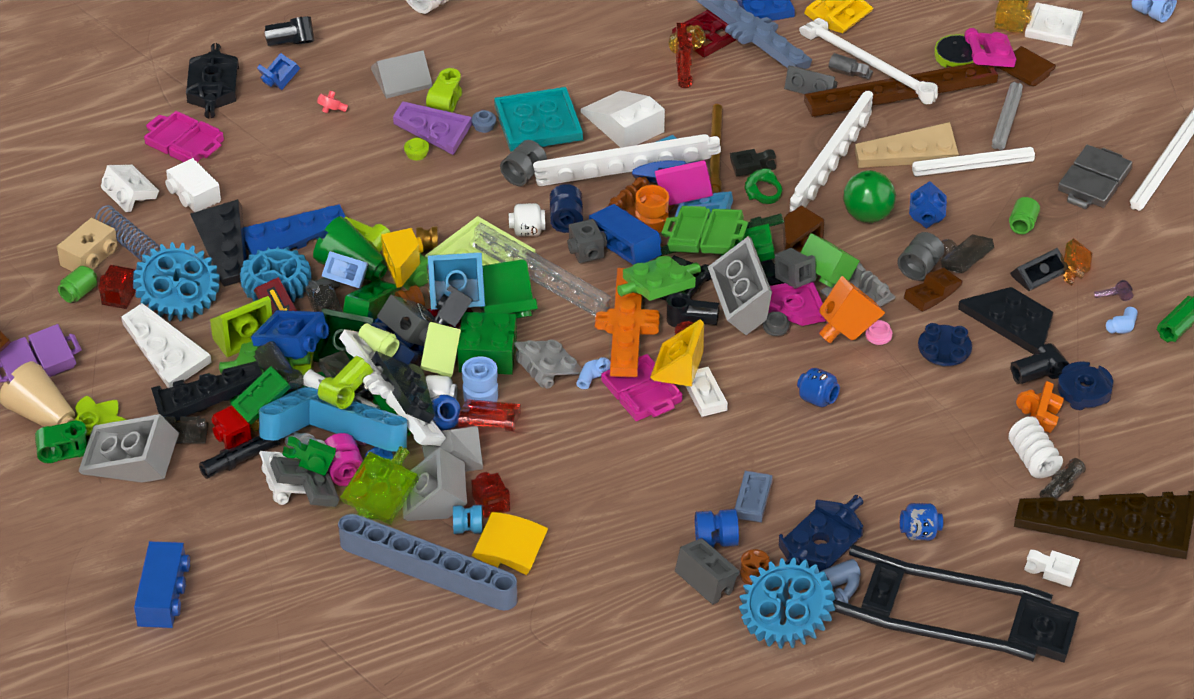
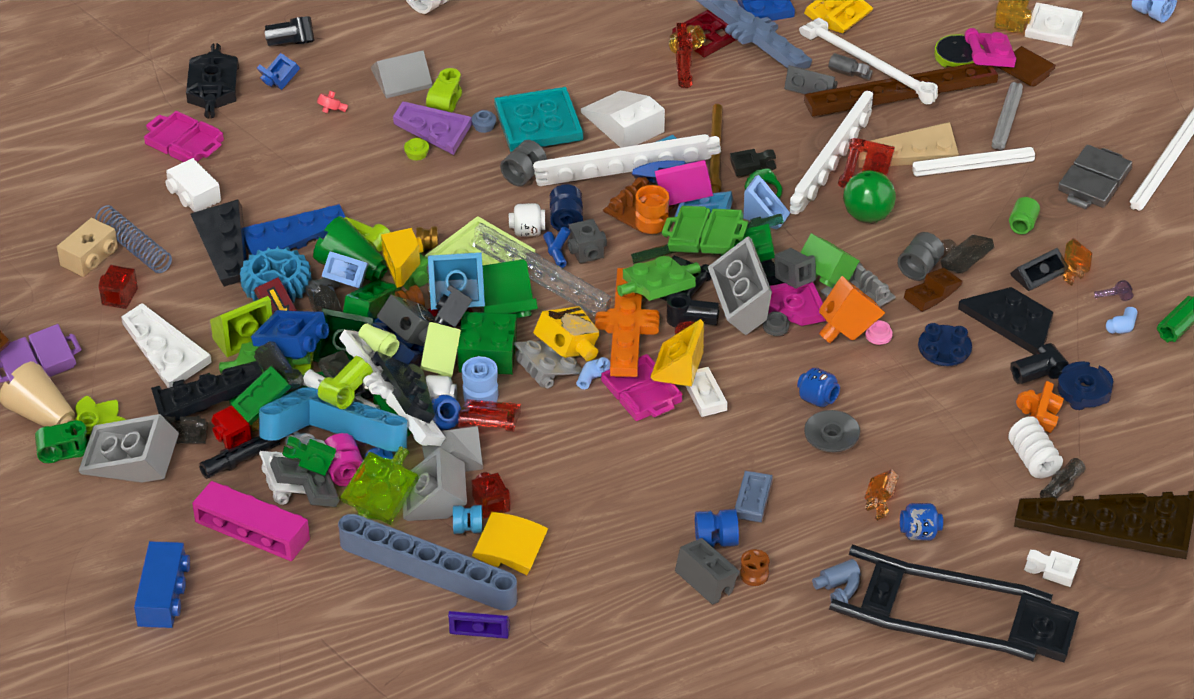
bright green brick [58,266,97,303] -> none
white bracket [101,165,159,212] -> none
dark azure gear [133,242,220,321] -> none
blue brick [589,204,662,265] -> none
dark azure gear [739,558,836,649] -> none
dark blue plate [779,495,864,573] -> none
reddish brown slope [783,205,824,252] -> none
blue brick [909,181,947,229] -> none
none -> dark pink brick [192,481,310,562]
none -> dark purple slope [448,611,511,639]
none -> yellow torso [533,306,599,361]
none -> blue piece [543,227,571,268]
none -> light blue slope [743,175,790,230]
none -> dark grey dish [804,410,860,452]
none -> clear red plate [838,138,895,188]
none -> clear orange plate [864,469,899,521]

